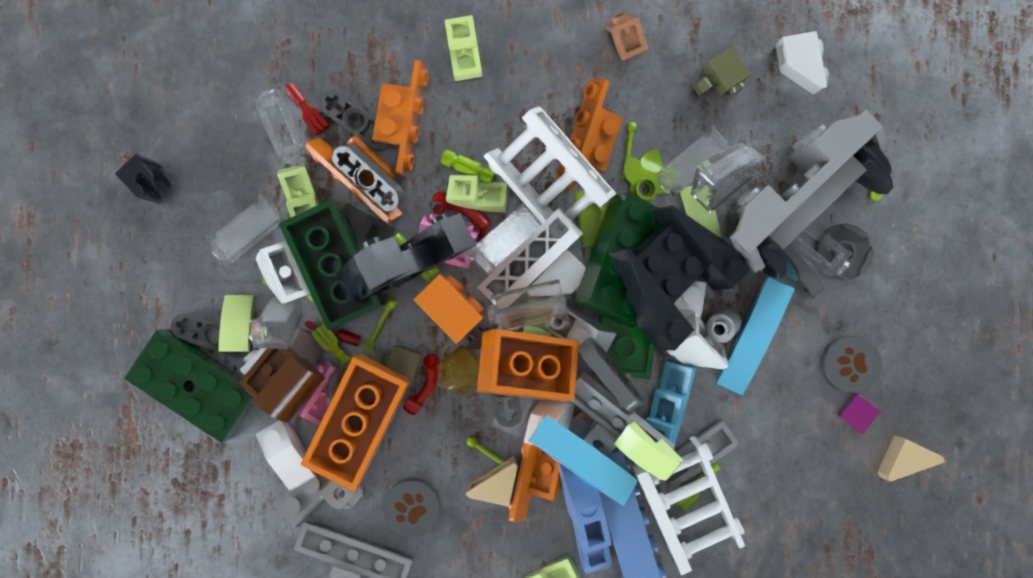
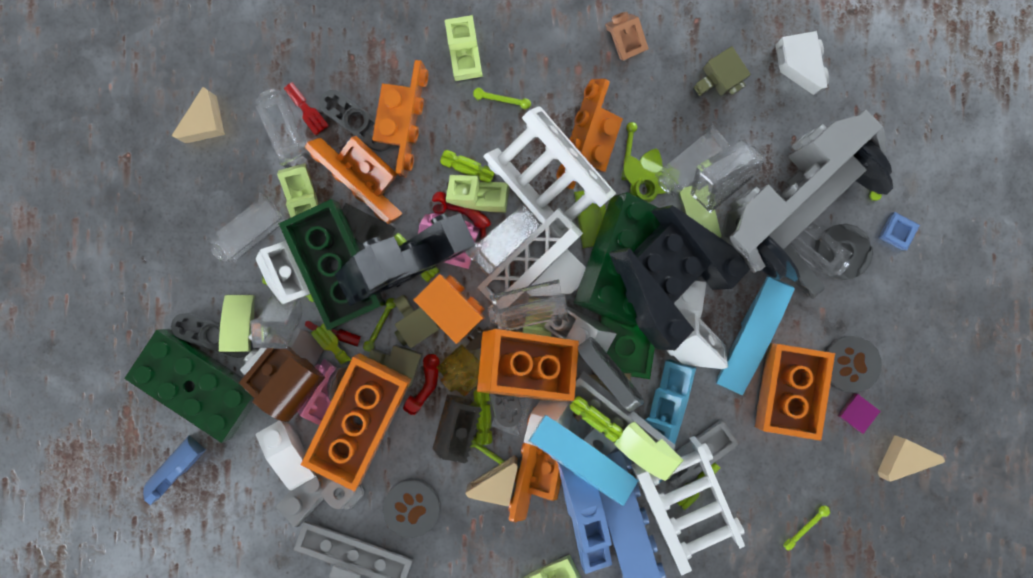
black hinge [115,153,173,204] -> none
dark grey beam [332,143,405,211] -> none
light grey brick [706,308,742,343] -> none
none -> medium blue slope [143,435,206,505]
none -> tan slope [171,87,225,143]
none -> olive brick [394,295,441,348]
none -> clear smoke brick [432,394,482,463]
none -> lime hinge [473,88,531,109]
none -> lime axle [473,389,492,445]
none -> lime axle [569,396,623,442]
none -> orange brick [754,343,835,441]
none -> lime hinge [783,505,830,551]
none -> medium blue tile [878,212,920,251]

